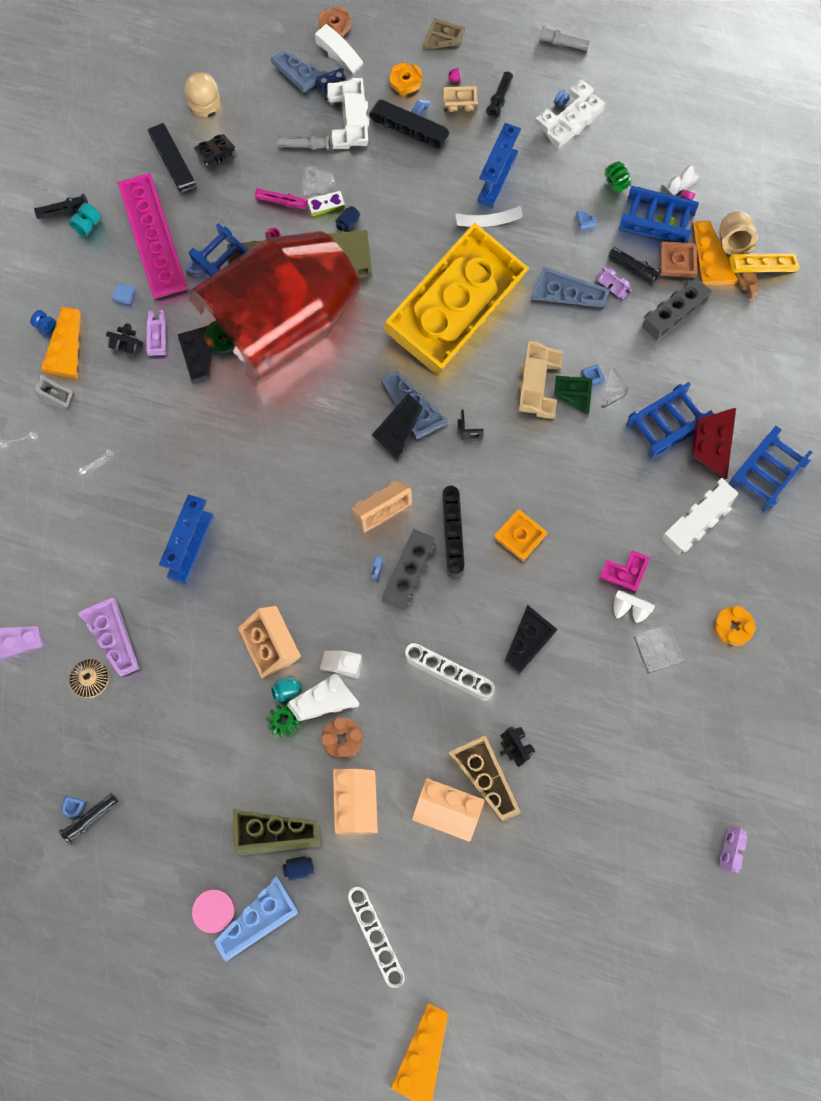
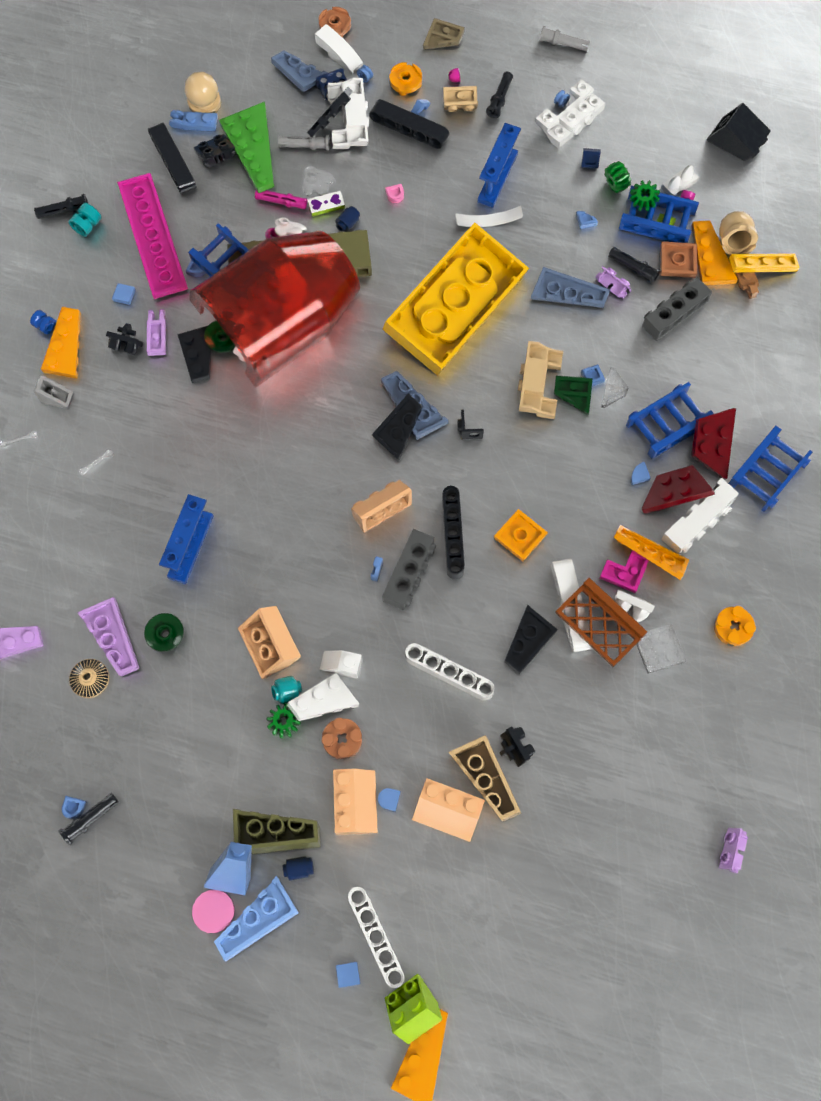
none -> dark green dish [144,613,184,652]
none -> medium blue hinge [169,110,218,131]
none -> medium blue slope [204,842,252,895]
none -> bright green wing [219,101,274,193]
none -> white plate [274,217,307,237]
none -> black wing [307,87,353,137]
none -> medium blue tile [336,962,360,988]
none -> medium blue bush [357,65,373,83]
none -> medium blue tile [378,788,401,812]
none -> lime slope [384,974,442,1044]
none -> bright pink tile [385,184,404,203]
none -> white beam [551,559,593,653]
none -> dark orange fence [555,578,648,667]
none -> dark blue tile [581,148,601,168]
none -> light orange wing [614,525,689,580]
none -> green gear [630,180,660,211]
none -> medium blue tile [631,462,651,485]
none -> dark red wing [642,465,715,514]
none -> black slope [706,103,771,161]

